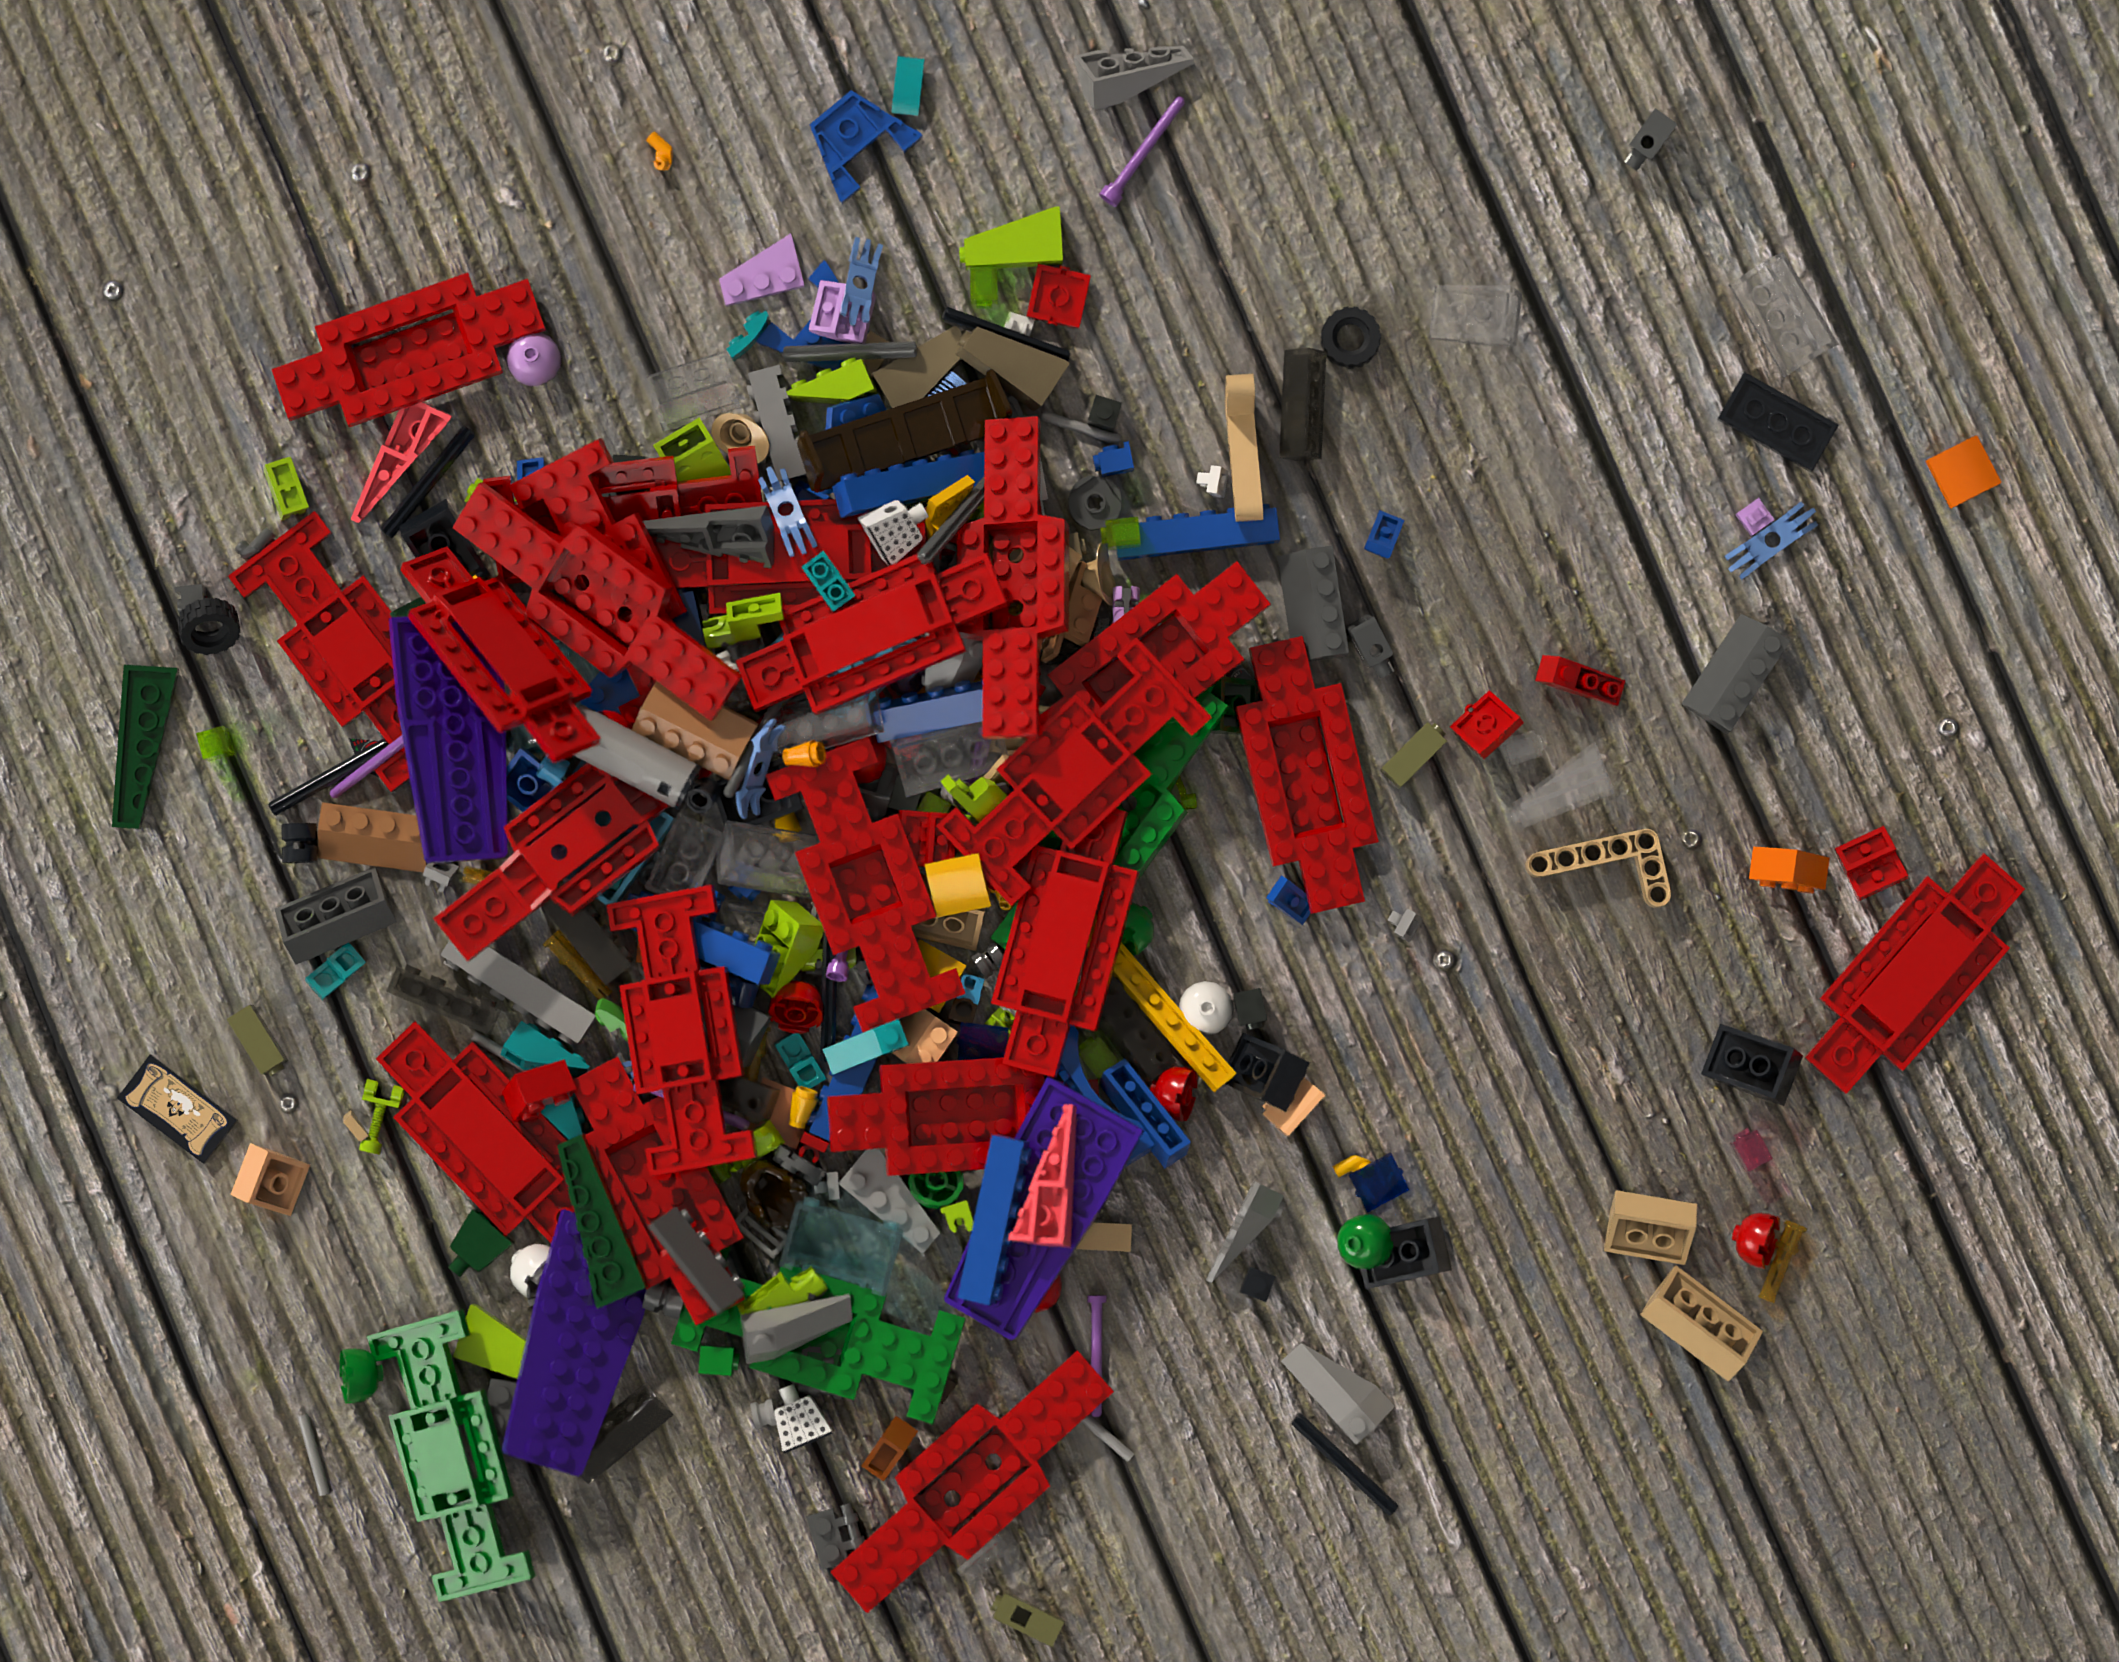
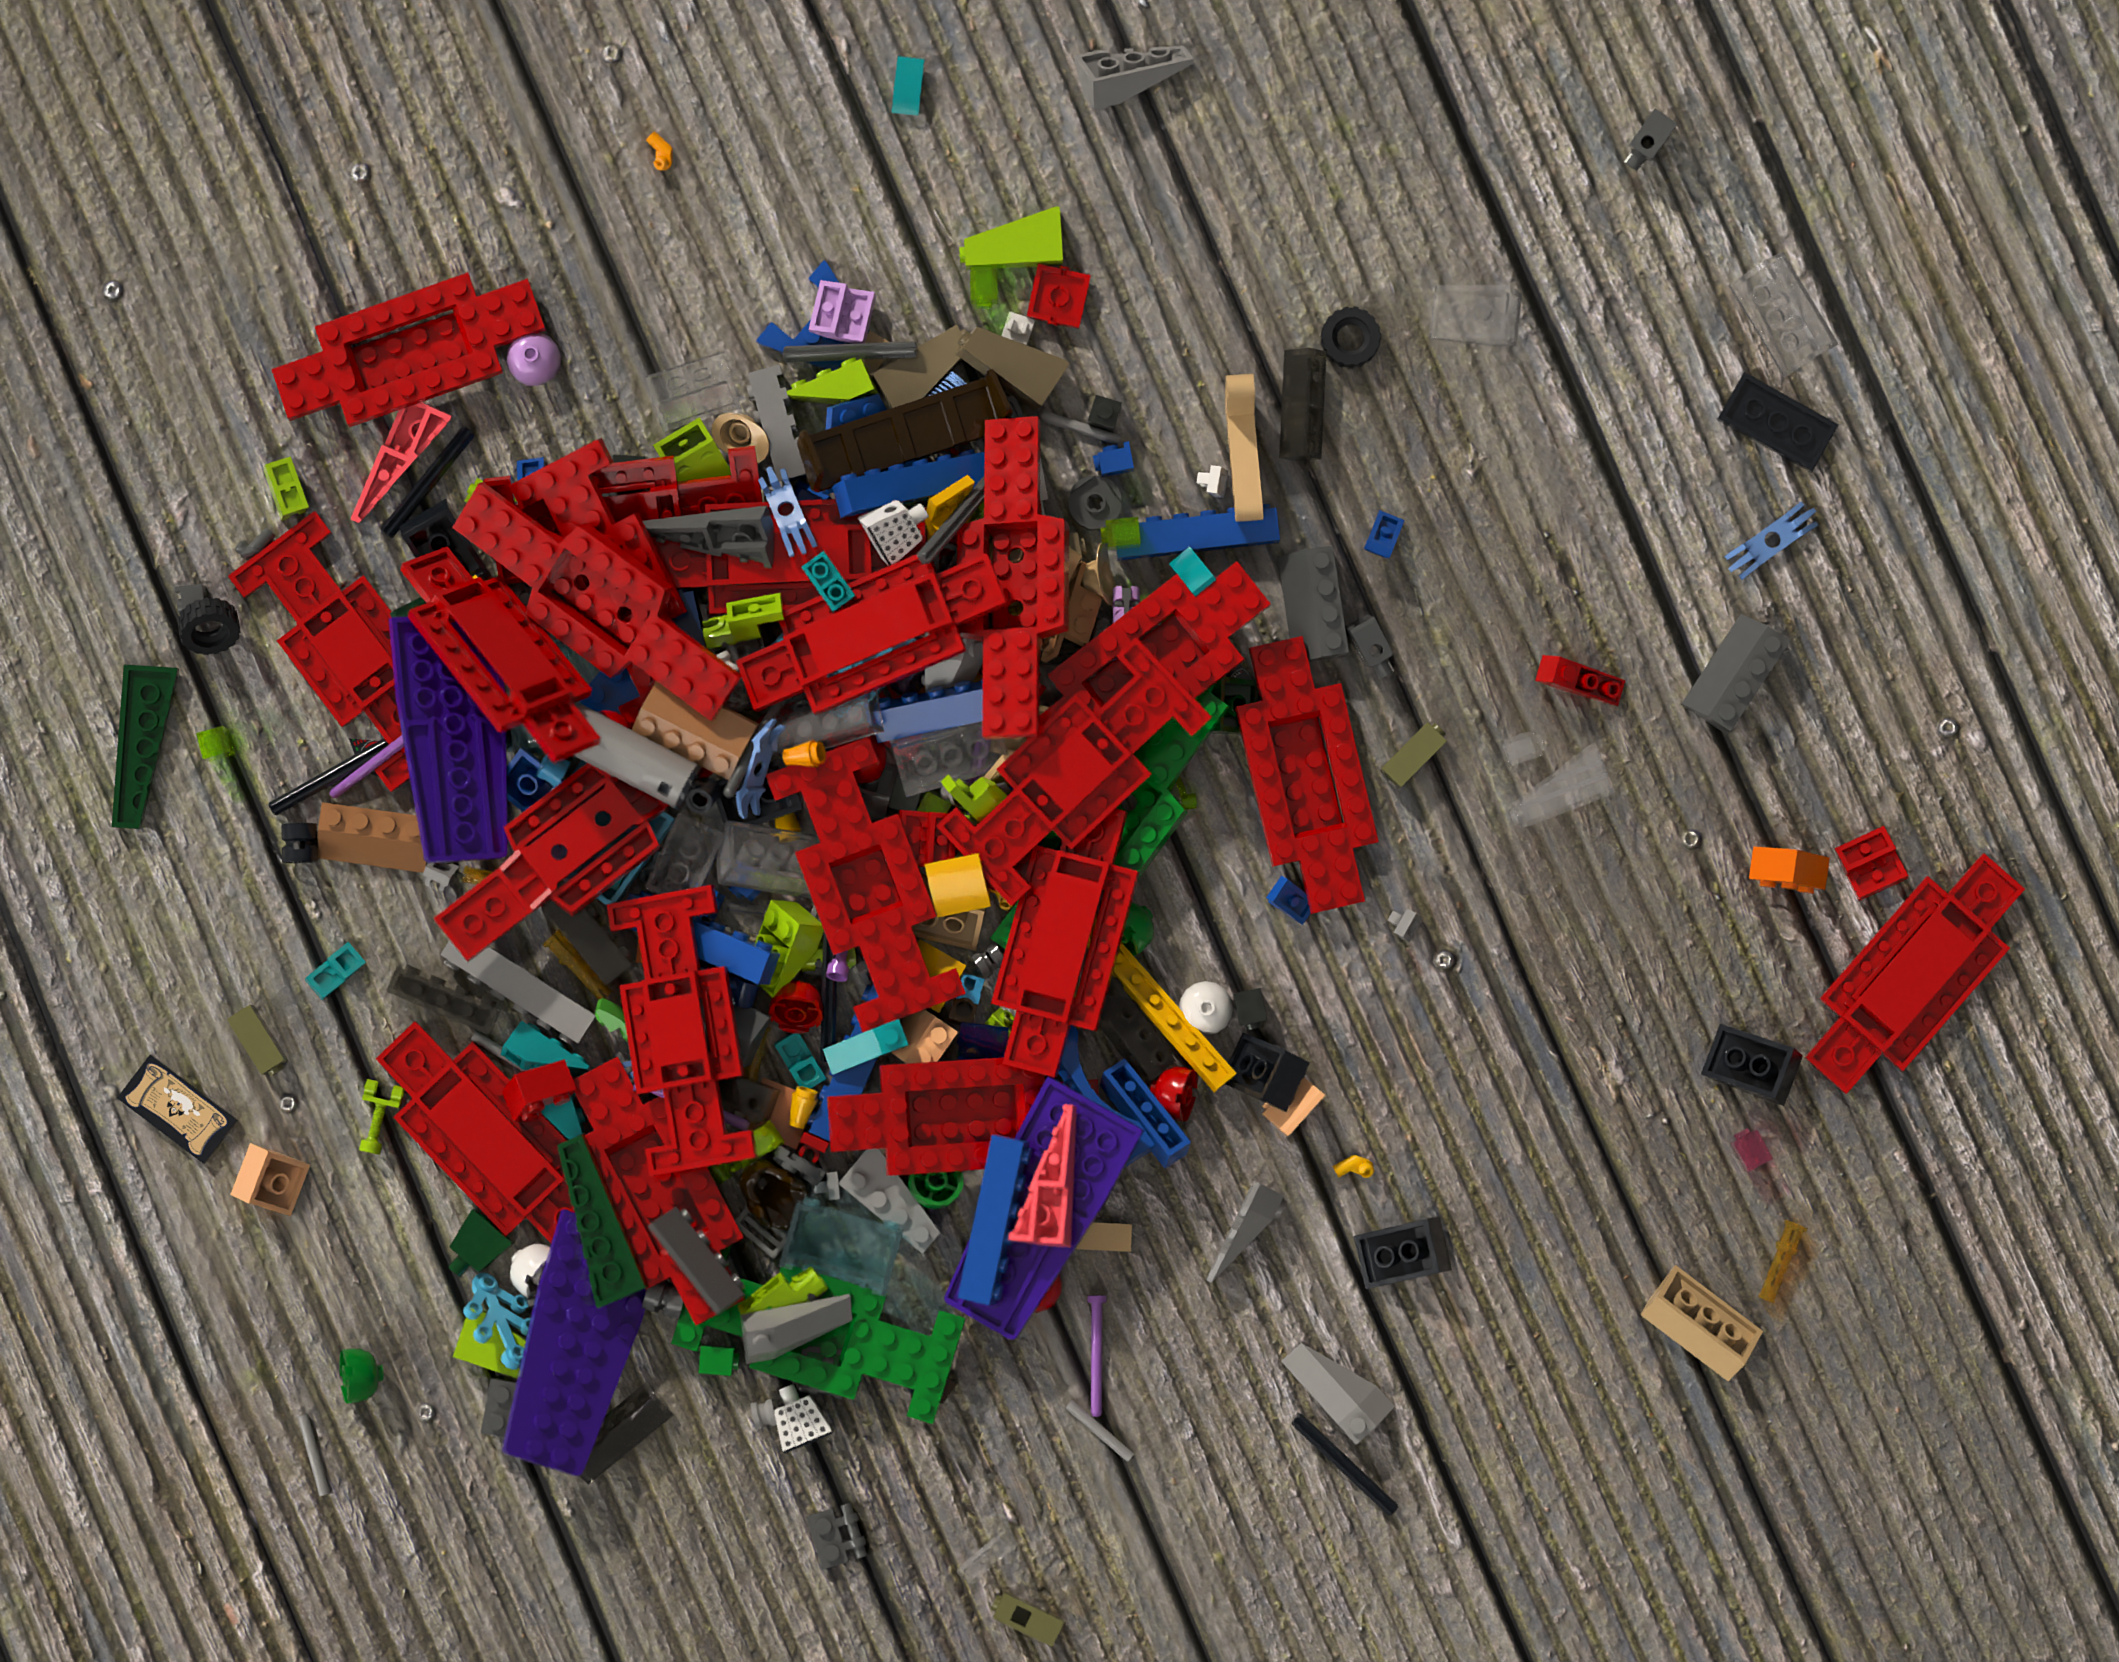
dark grey slope [275,867,396,965] -> none
tan tile [343,1110,369,1141] -> none
piece [367,1309,536,1602] -> none
lavender wing [719,234,805,307] -> none
teal slope [726,311,770,362] -> none
blue wing [810,90,923,204] -> none
red piece [831,1350,1114,1613] -> none
medium blue piece [840,237,883,326] -> none
dark orange slope [861,1416,918,1482] -> none
lime hinge [940,1200,974,1233] -> none
black axle [942,307,1070,361] -> none
clear neon green brick [1078,1036,1120,1080] -> none
medium lavender piece [1099,96,1185,207] -> none
black brick [1239,1266,1276,1302] -> none
green cylinder [1337,1214,1393,1269] -> none
clear blue piece [1349,1152,1410,1212] -> none
red plate [1450,690,1524,760] -> none
tan beam [1525,829,1671,908] -> none
tan slope [1604,1190,1697,1265] -> none
red cylinder [1732,1213,1780,1269] -> none
lavender tile [1735,498,1774,536] -> none
orange slope [1925,435,2002,509] -> none
none -> medium azure plant [464,1273,531,1370]
none -> teal slope [1169,547,1216,597]

